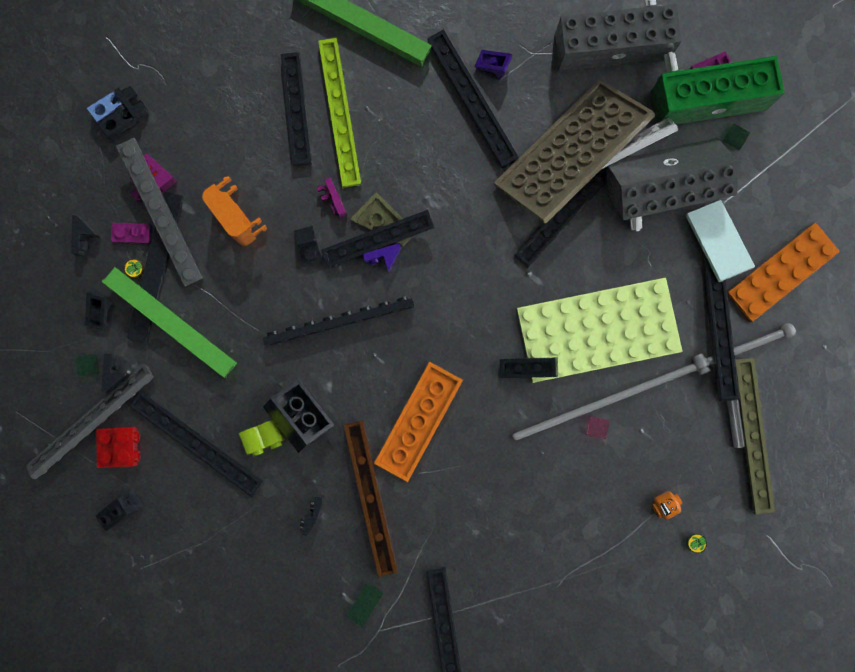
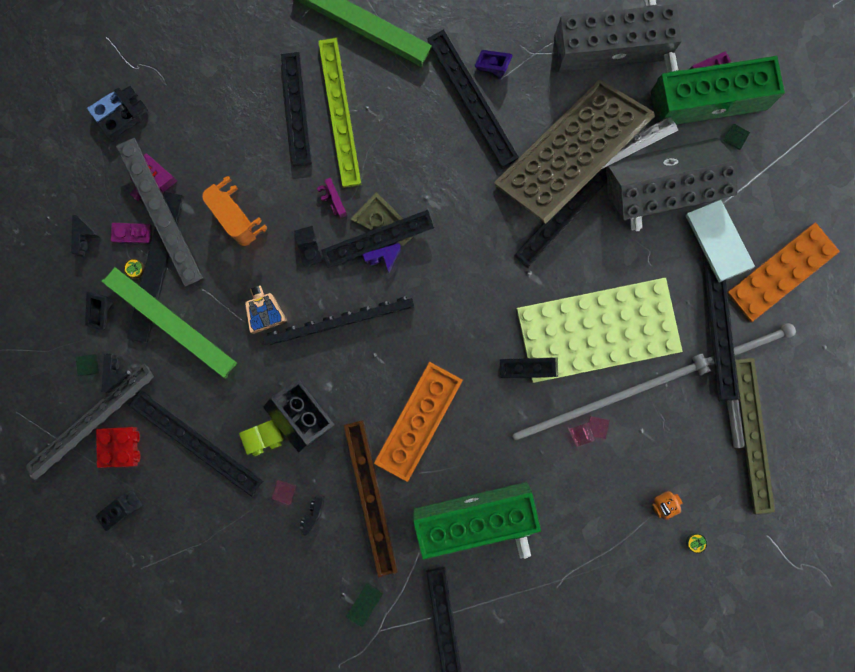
none -> torso [245,286,287,334]
none -> clear pink tile [272,480,297,505]
none -> green piece [413,482,541,559]
none -> clear pink tile [570,422,595,447]

